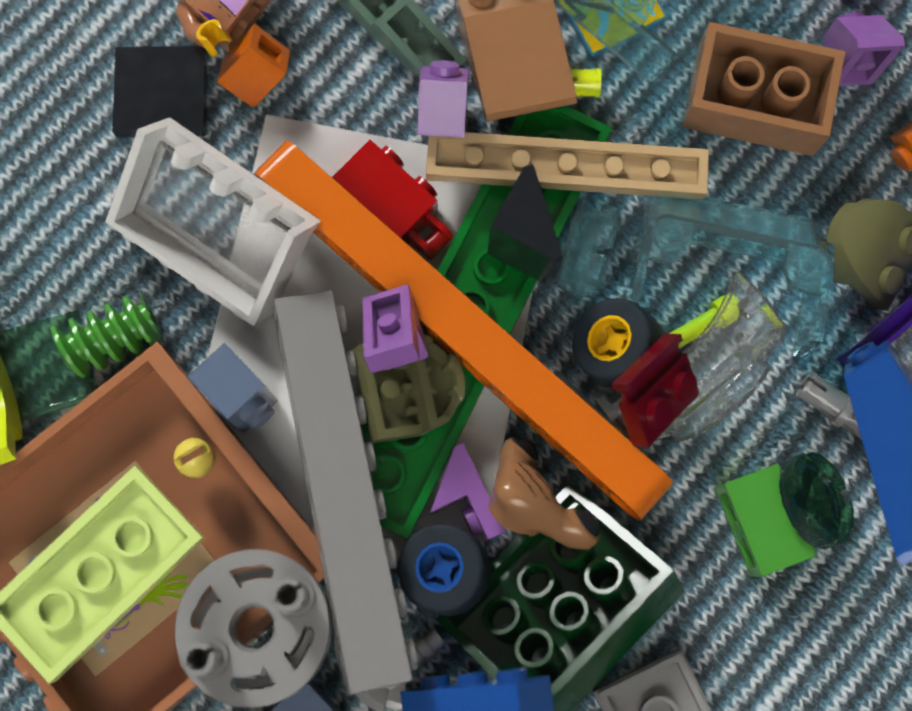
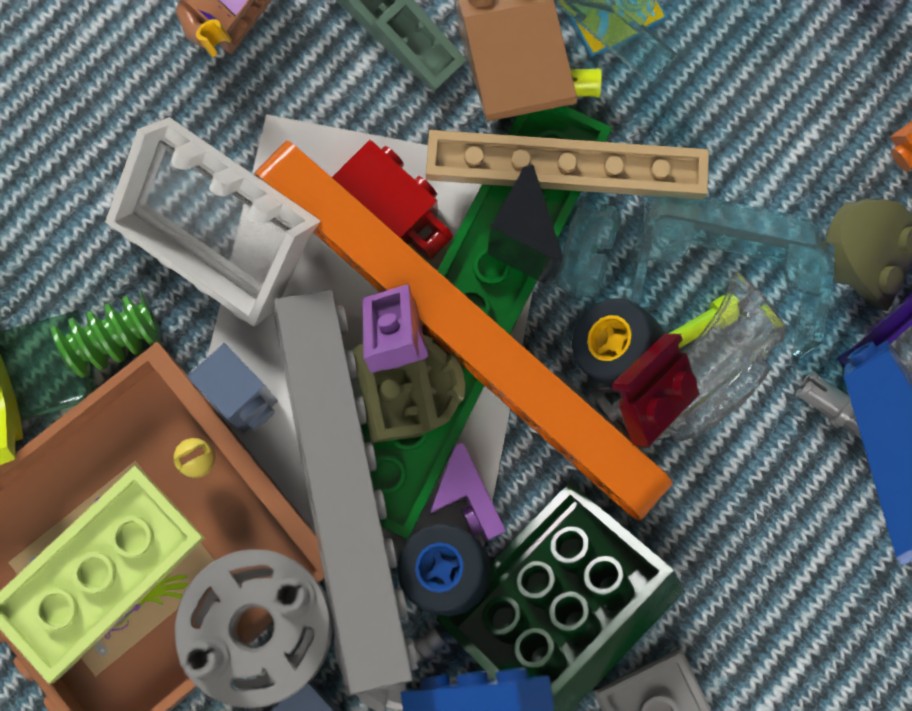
black tile [112,46,208,137] -> none
orange panel [217,23,290,107] -> none
medium lavender slope [417,60,468,138] -> none
medium nougat head [488,437,601,550] -> none
medium nougat brick [681,22,845,156] -> none
bright green brick [714,463,817,577] -> none
clear green tile [779,452,854,549] -> none
medium lavender slope [823,12,905,86] -> none

